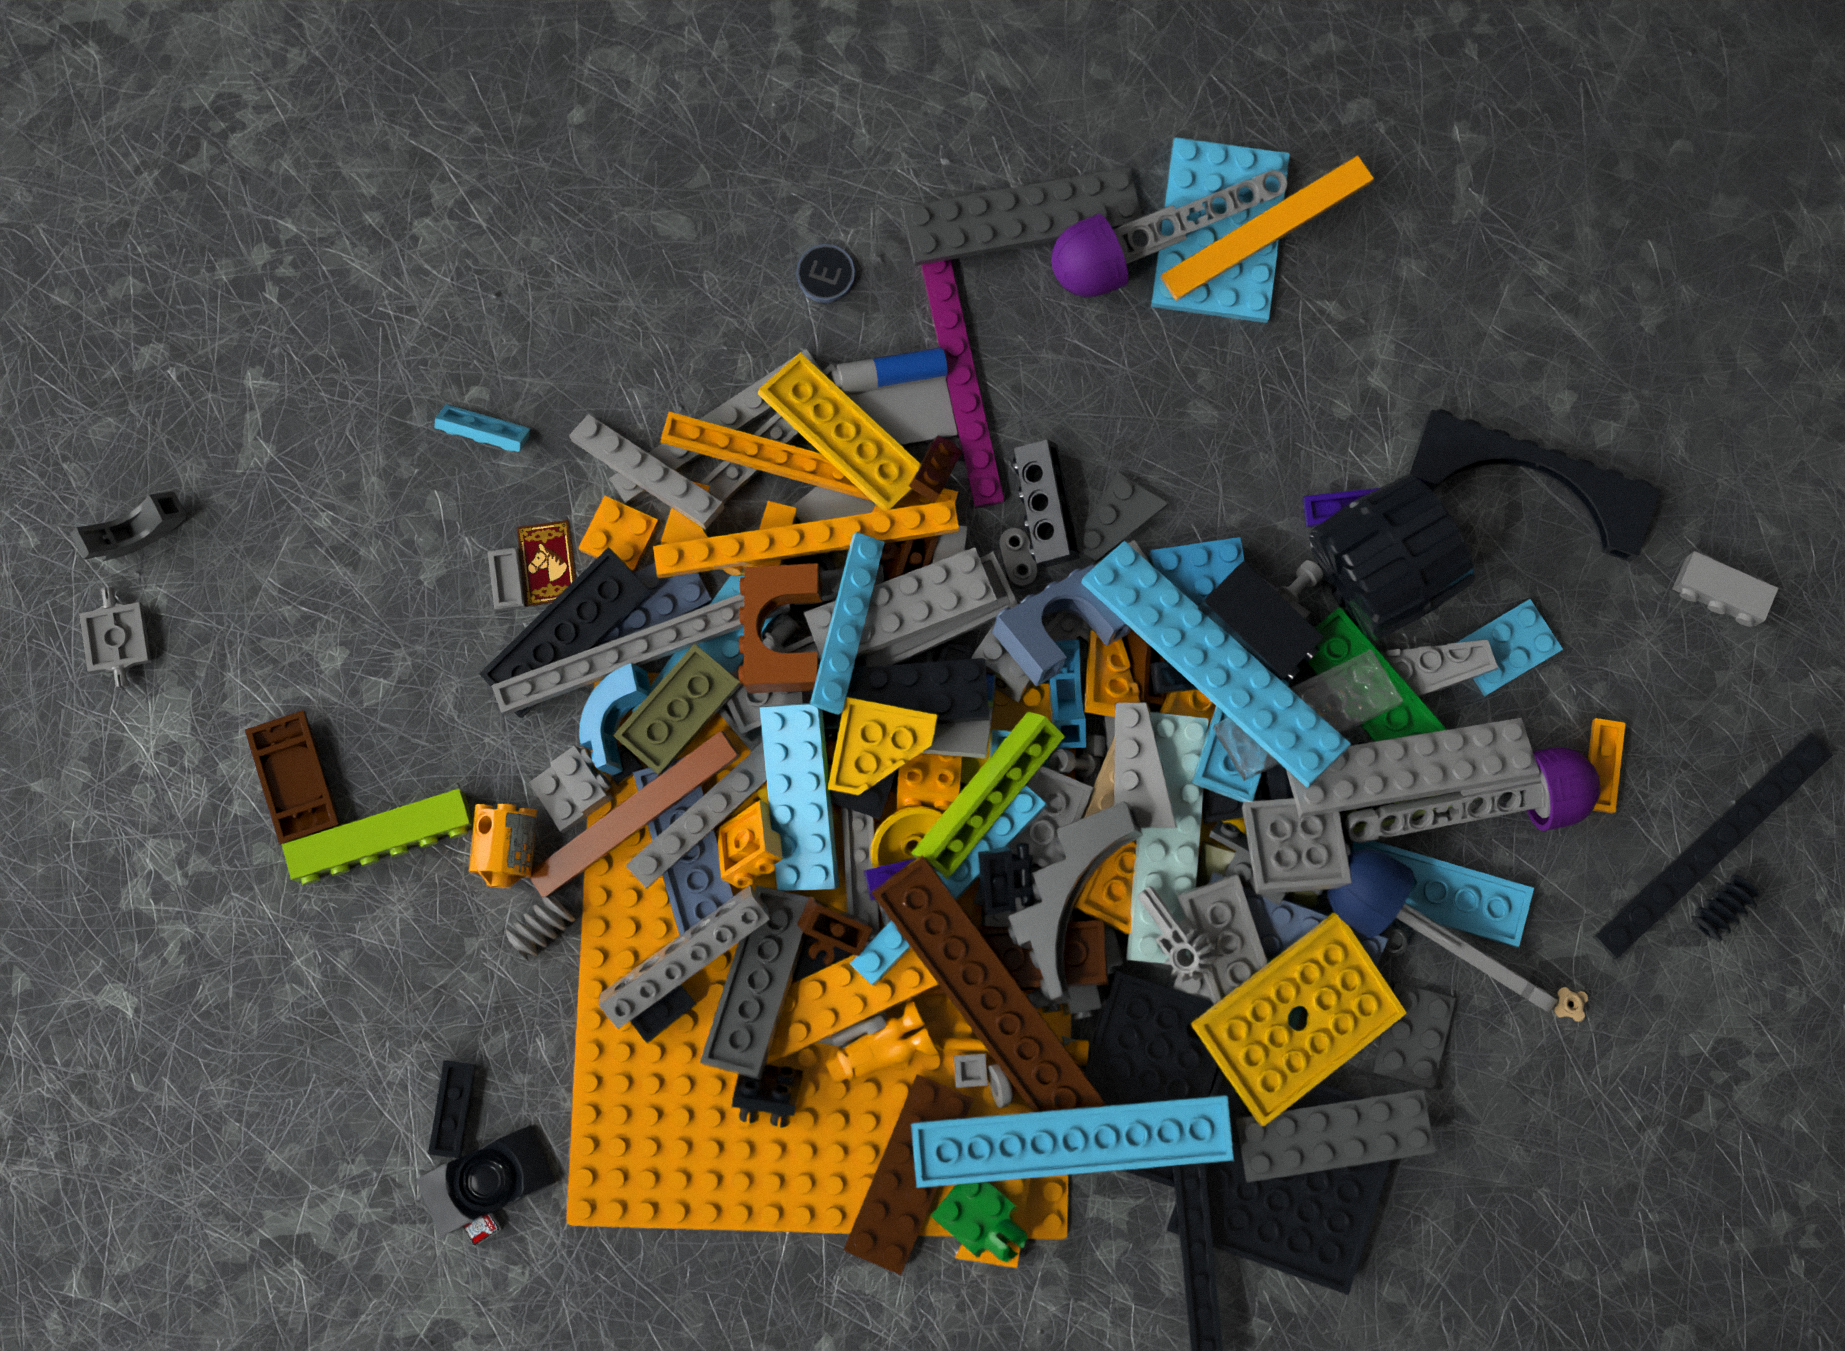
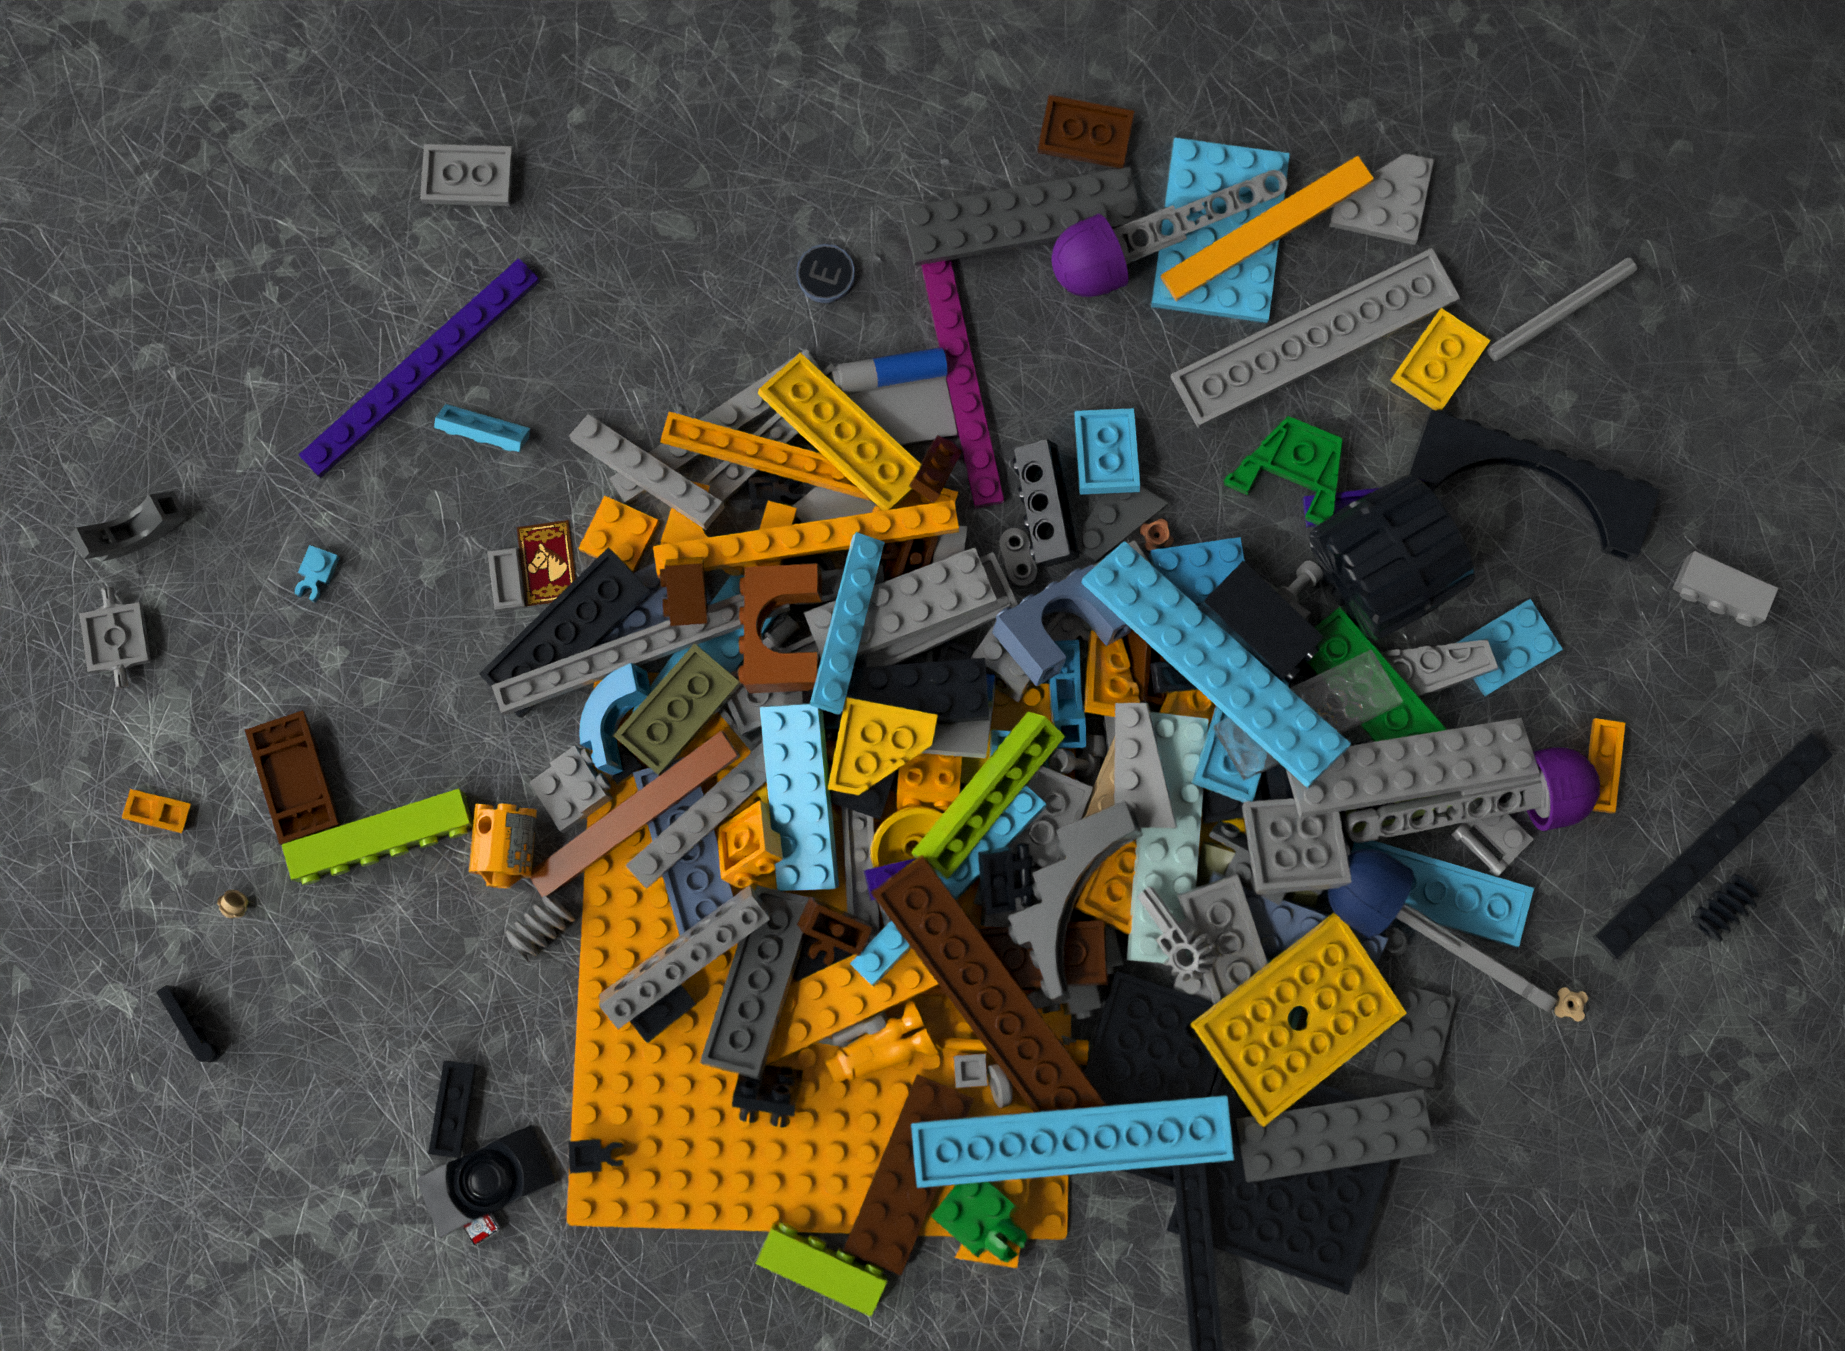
none -> light orange slope [122,789,191,833]
none -> black plate [156,985,221,1063]
none -> tan plate [217,890,248,918]
none -> medium azure plate [295,545,340,602]
none -> dark purple plate [298,258,540,478]
none -> light grey plate [420,144,513,206]
none -> black plate [568,1139,624,1173]
none -> reddish brown brick [660,557,709,626]
none -> black plate [747,476,801,510]
none -> lime brick [756,1222,887,1317]
none -> reddish brown plate [1037,95,1134,169]
none -> medium azure plate [1074,408,1140,494]
none -> nougat plate [1140,519,1174,552]
none -> light grey plate [1170,248,1460,428]
none -> green wing [1223,416,1343,525]
none -> light grey plate [1329,154,1433,245]
none -> yellow plate [1390,308,1491,411]
none -> light grey plate [1451,802,1534,877]
none -> light grey axle [1487,258,1637,361]

